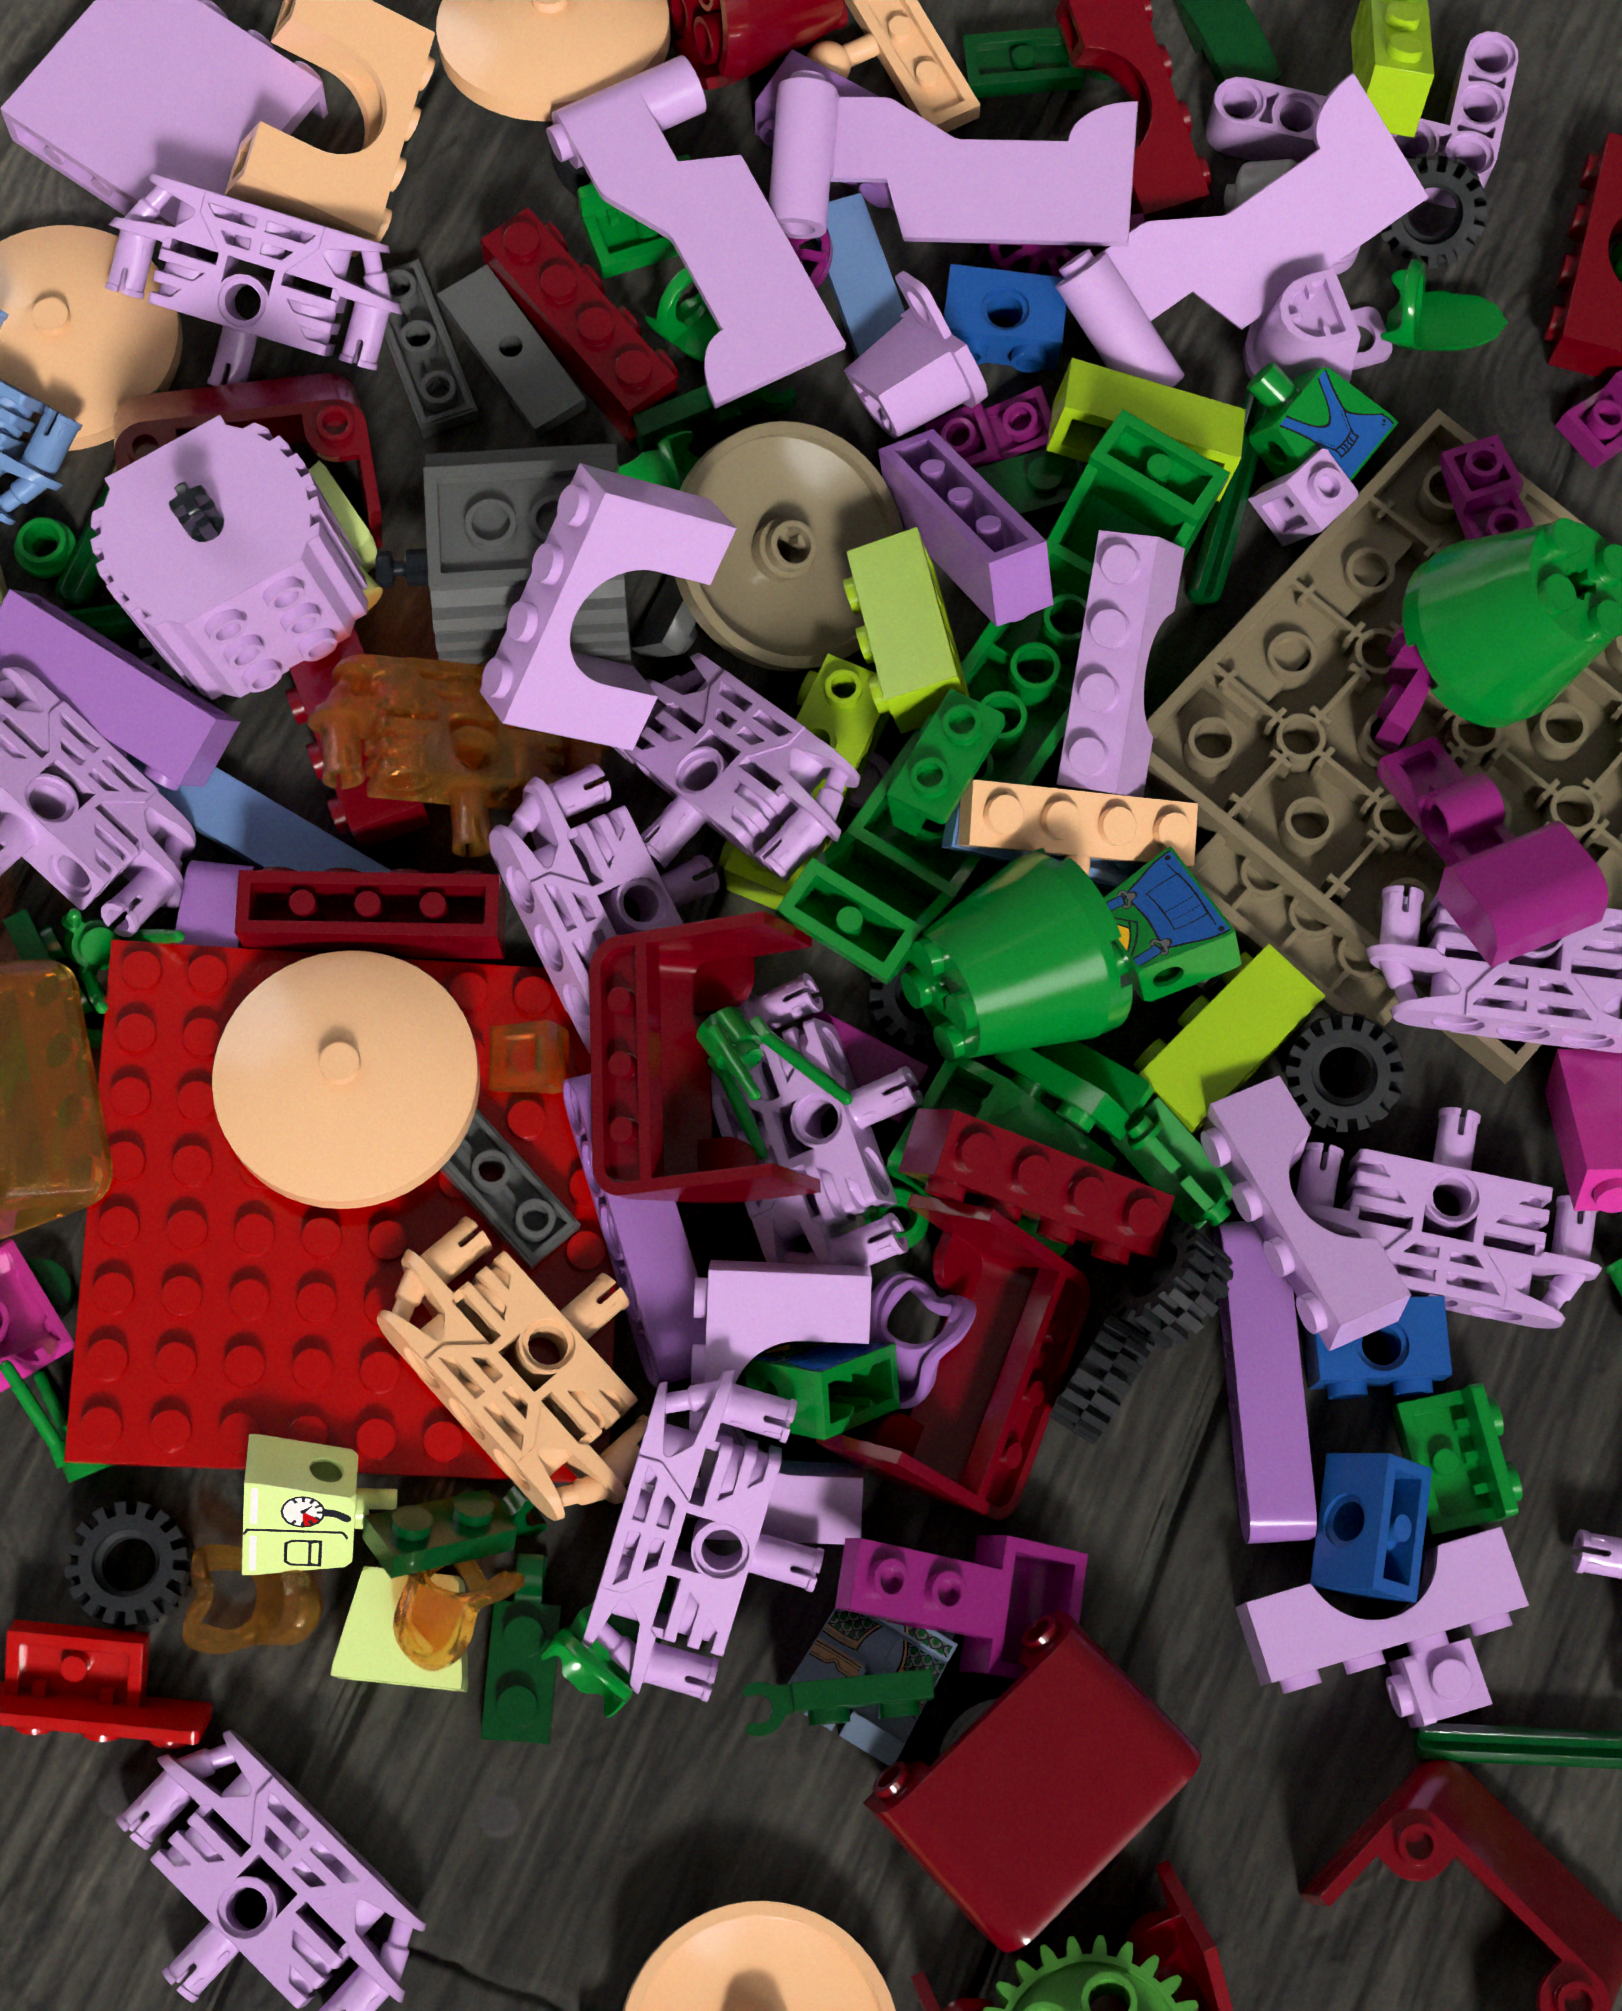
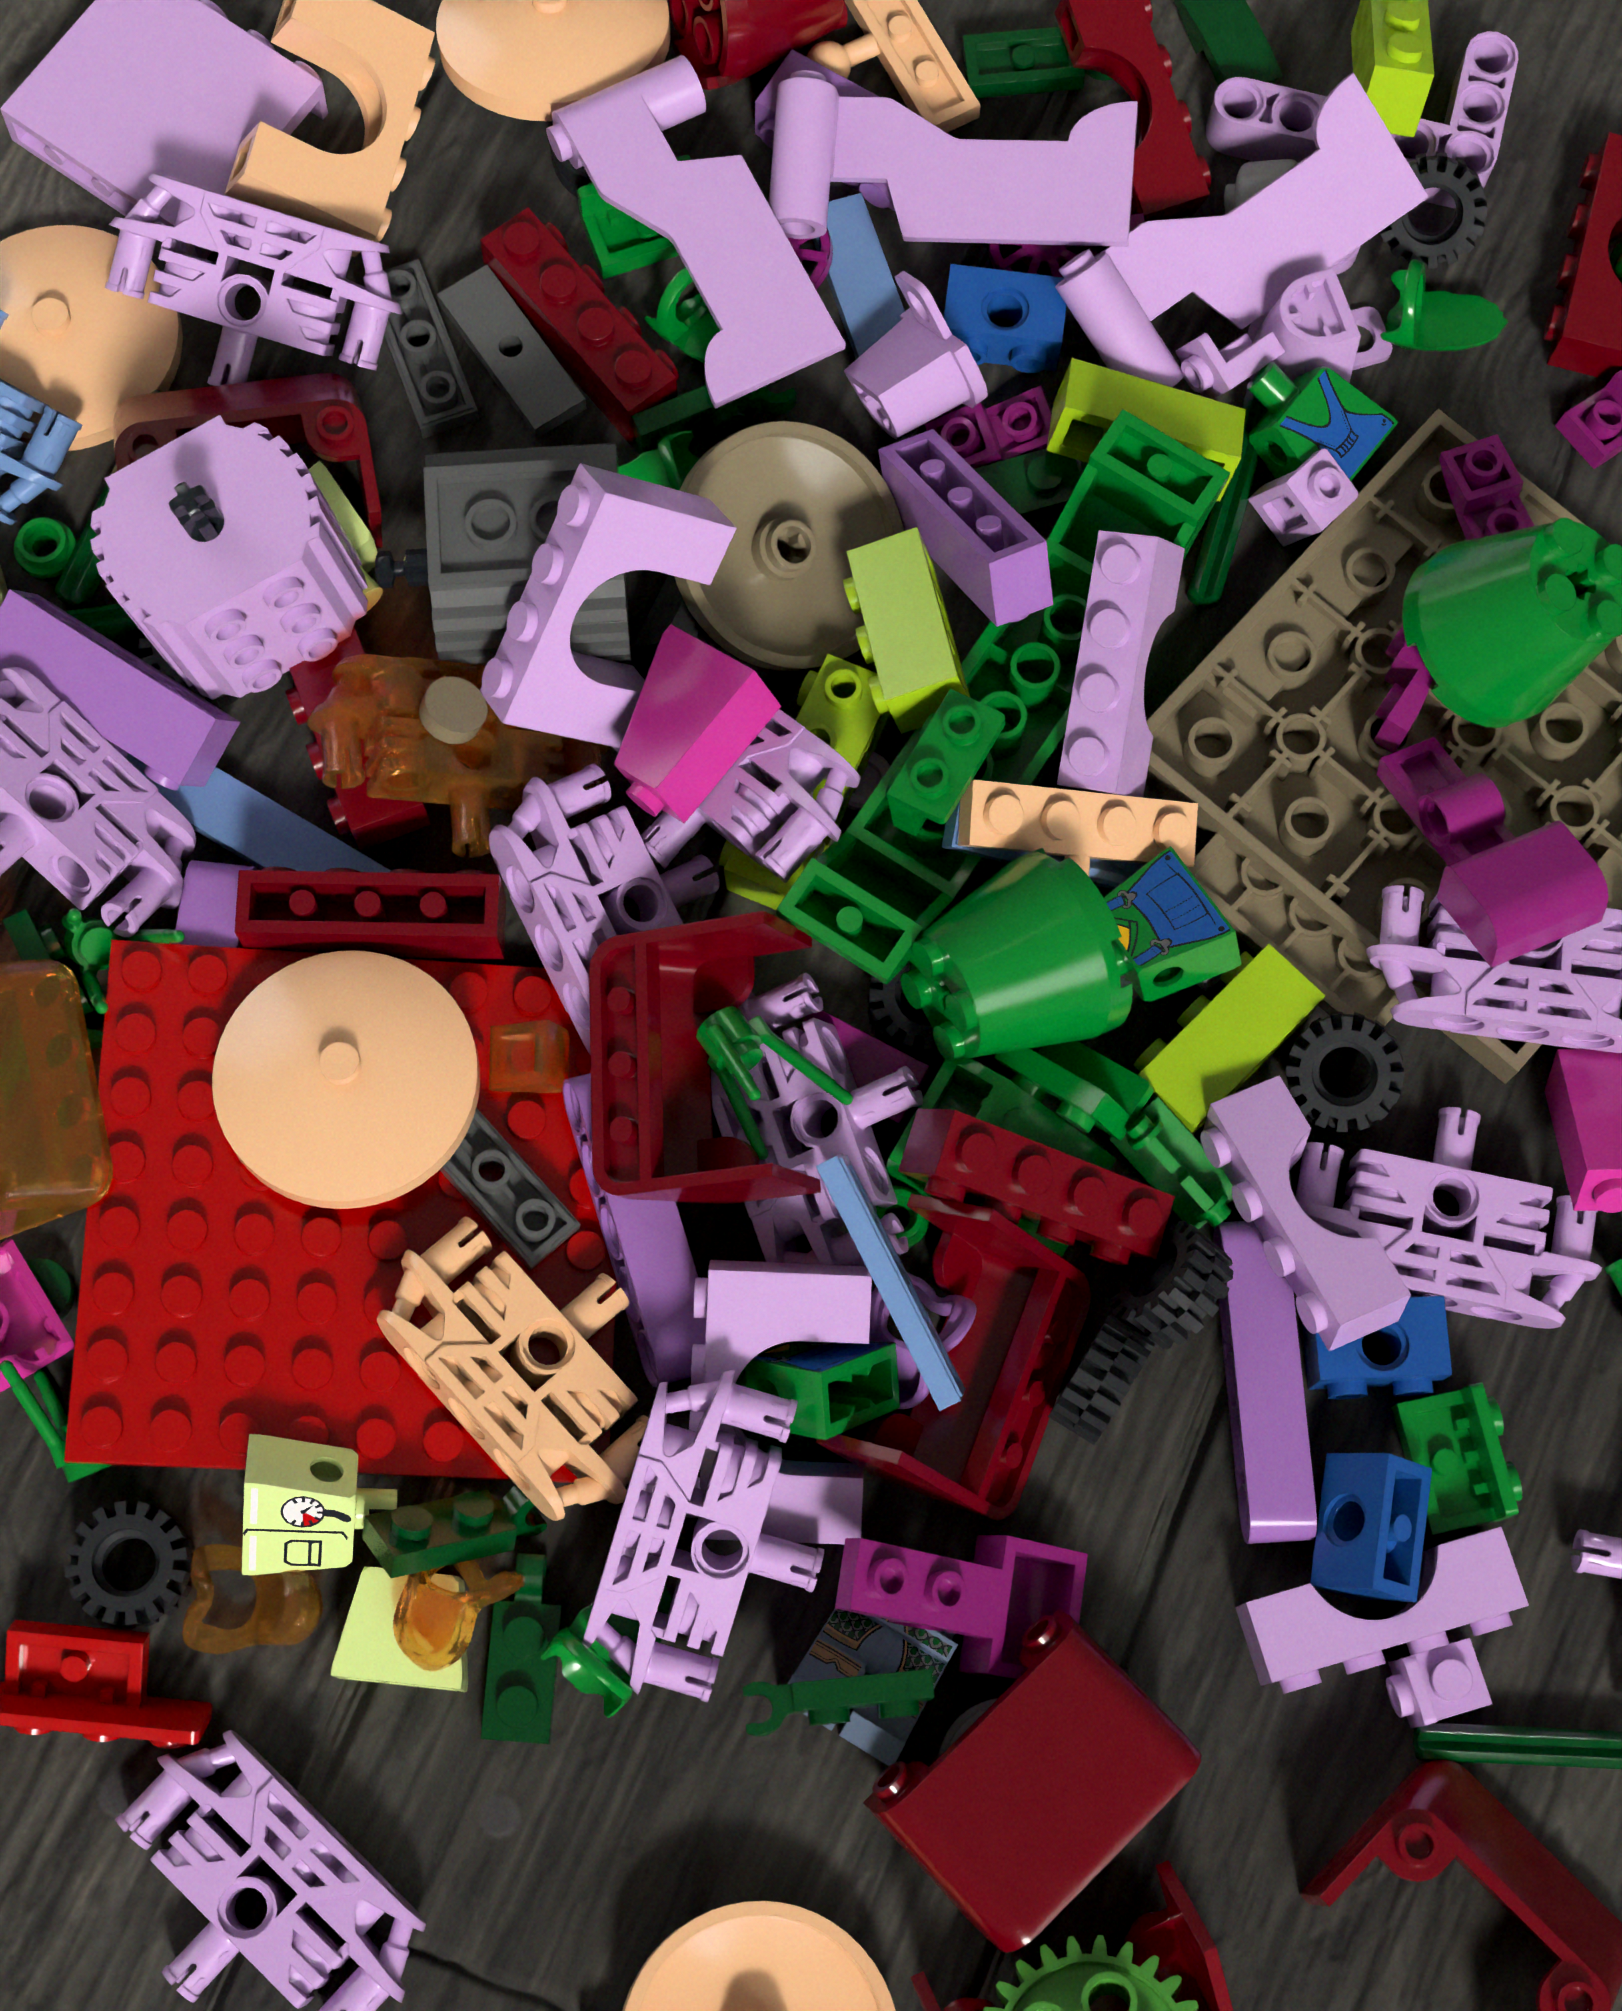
none -> dark tan tile [419,677,488,744]
none -> dark pink slope [614,624,781,824]
none -> medium blue tile [816,1154,965,1411]
none -> lavender bracket [1176,331,1285,399]

